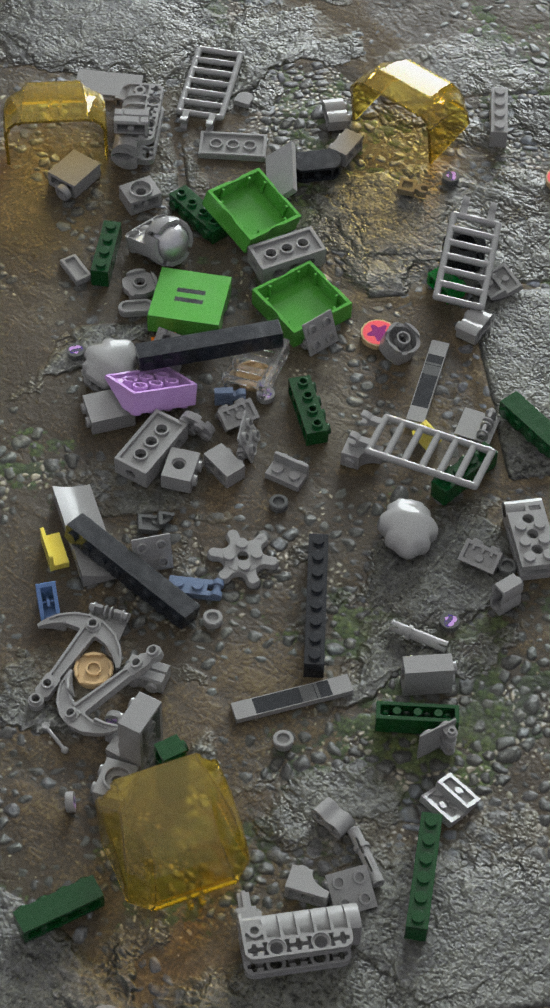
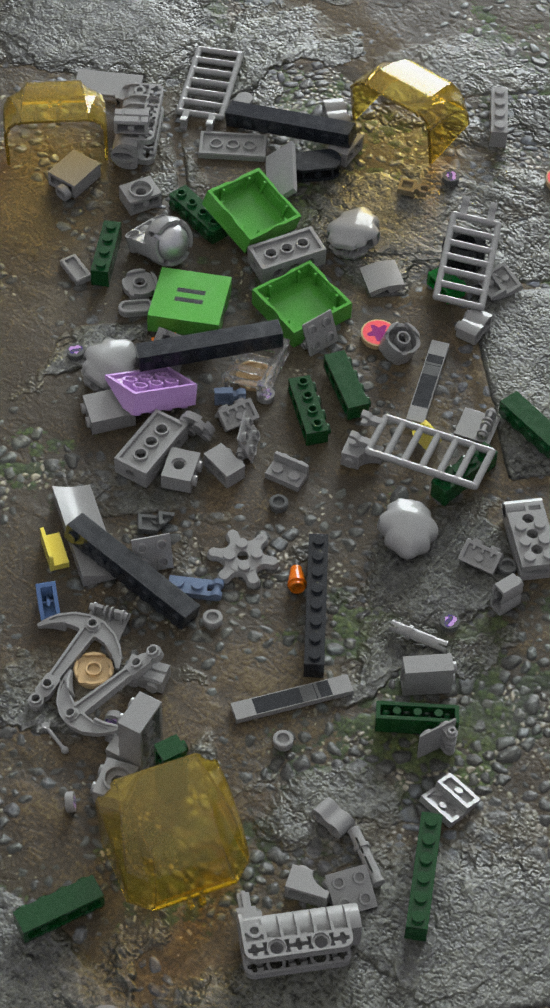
none -> black brick [225,100,357,148]
none -> orange cone [287,565,307,594]
none -> dark green brick [323,350,371,420]
none -> light grey piece [327,207,381,260]
none -> light grey slope [360,260,406,297]

